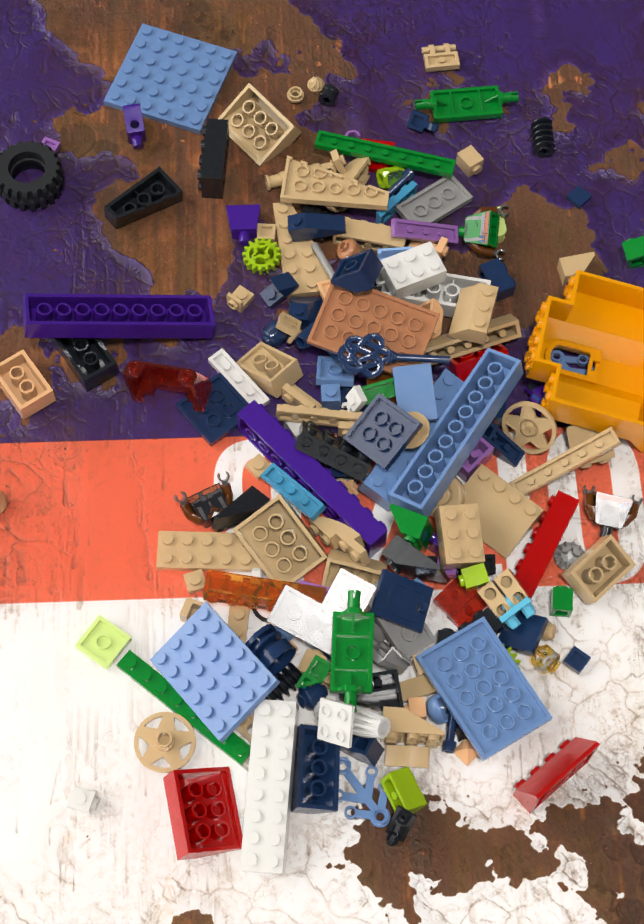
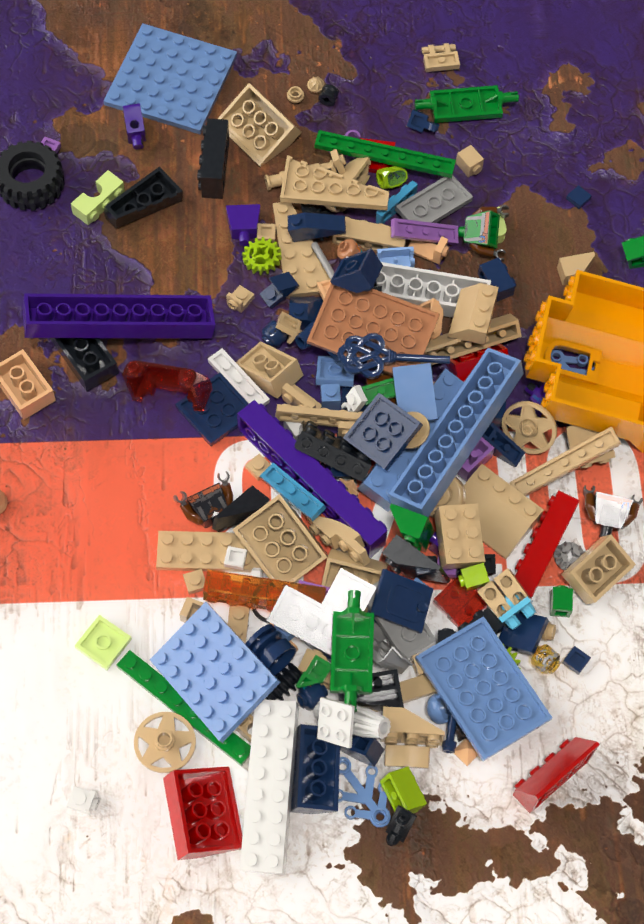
white brick [380,241,447,299] -> none
dark blue bar [387,168,416,199] -> none
light nougat plate [404,697,427,720] -> none
black piece [530,117,555,158] -> none
none -> yellowish green arch [71,170,125,225]
none -> white tile [224,546,247,570]

